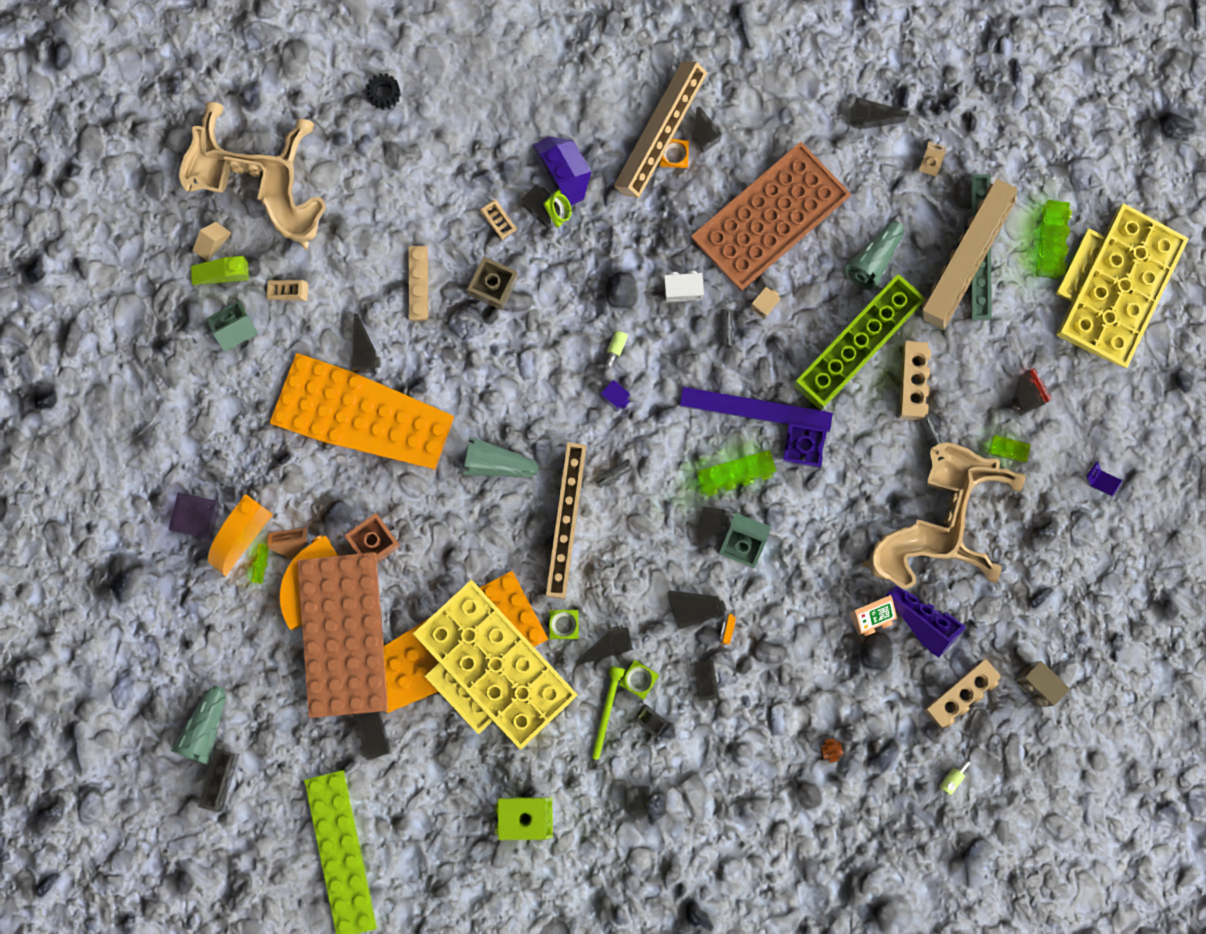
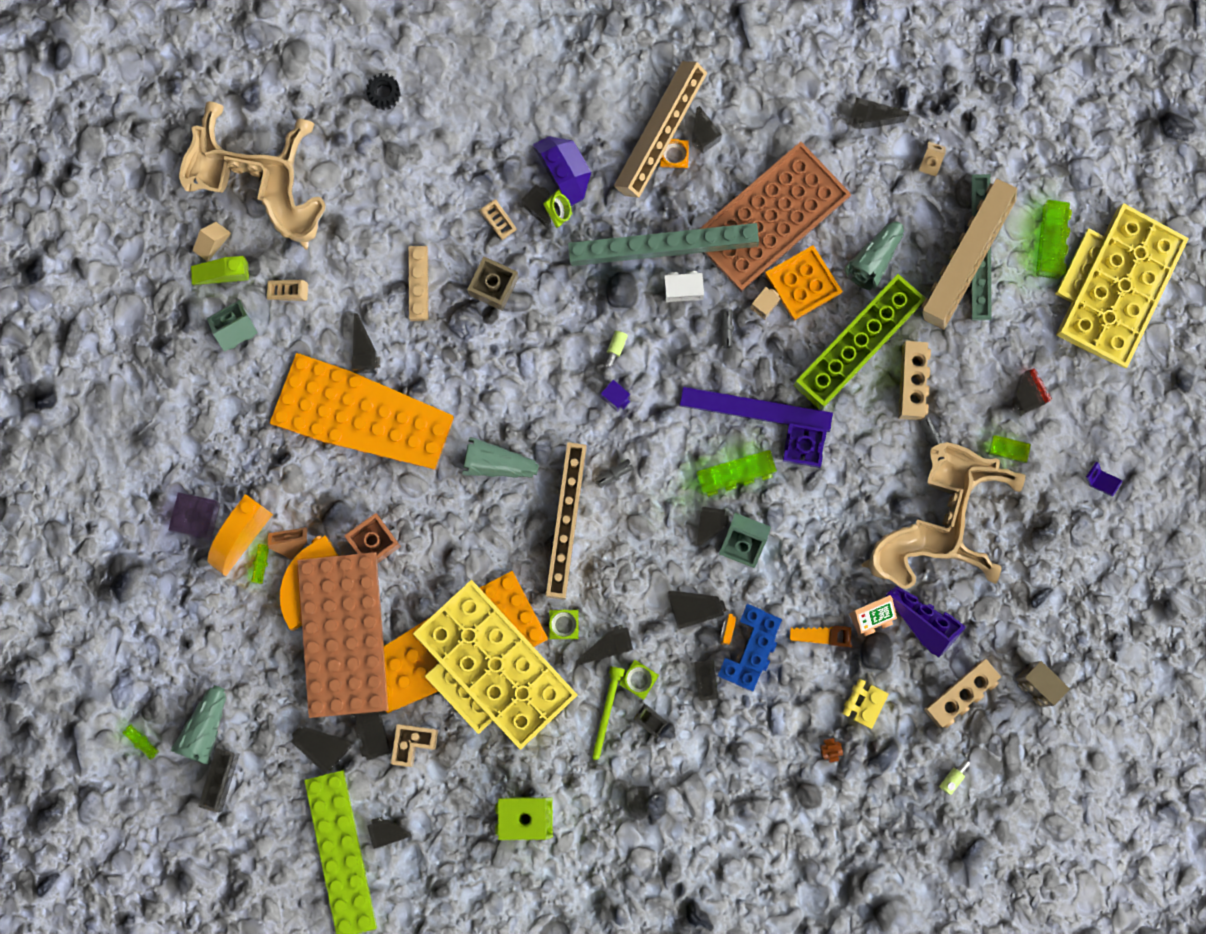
none -> clear neon green pin [122,724,160,760]
none -> clear smoke slope [290,726,355,774]
none -> clear smoke slope [367,816,414,849]
none -> tan brick [391,724,438,767]
none -> sand green brick [568,223,759,266]
none -> blue bracket [717,604,782,692]
none -> light orange plate [765,245,843,321]
none -> light orange piece [790,626,852,648]
none -> light yellow plate [842,679,889,729]

